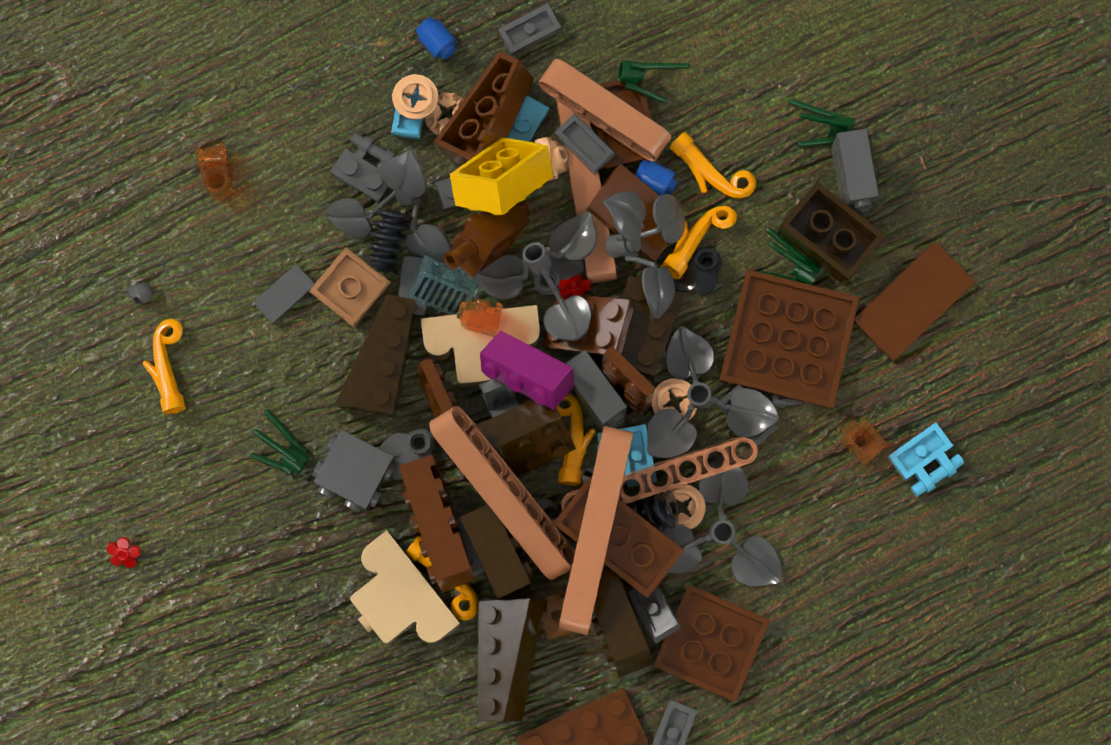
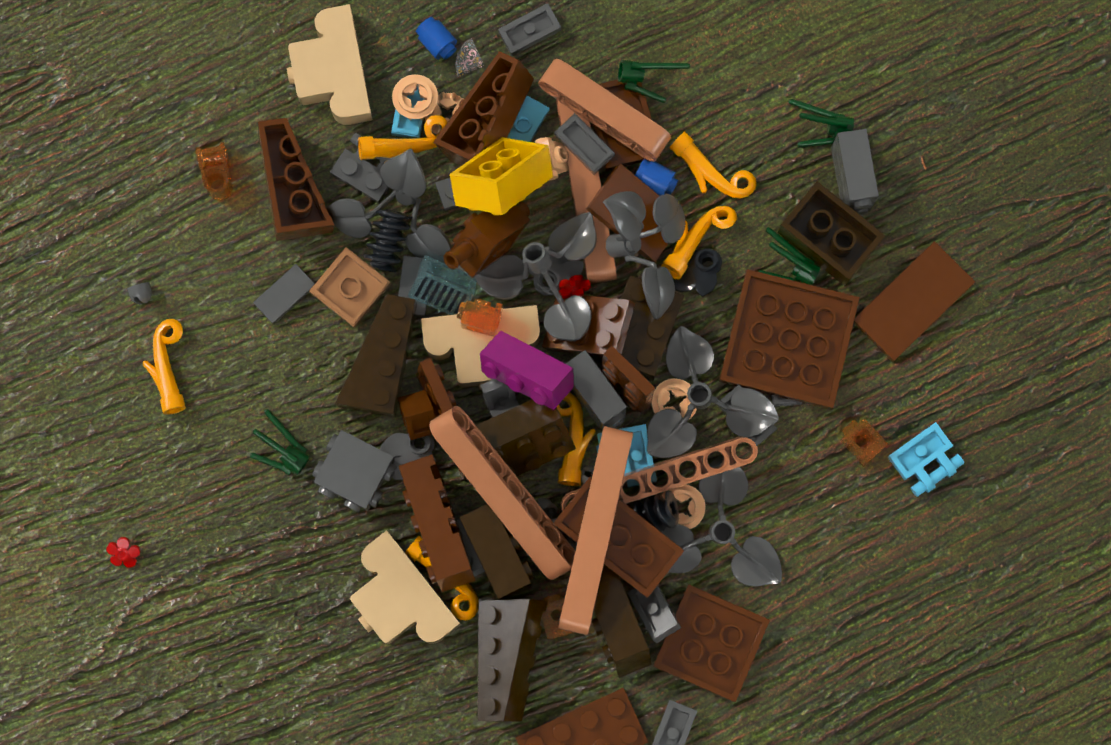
none -> reddish brown wedge [258,118,334,241]
none -> tan brick [287,4,373,125]
none -> light orange plant [358,115,448,160]
none -> reddish brown brick [398,390,435,440]
none -> clear tile [455,38,484,77]

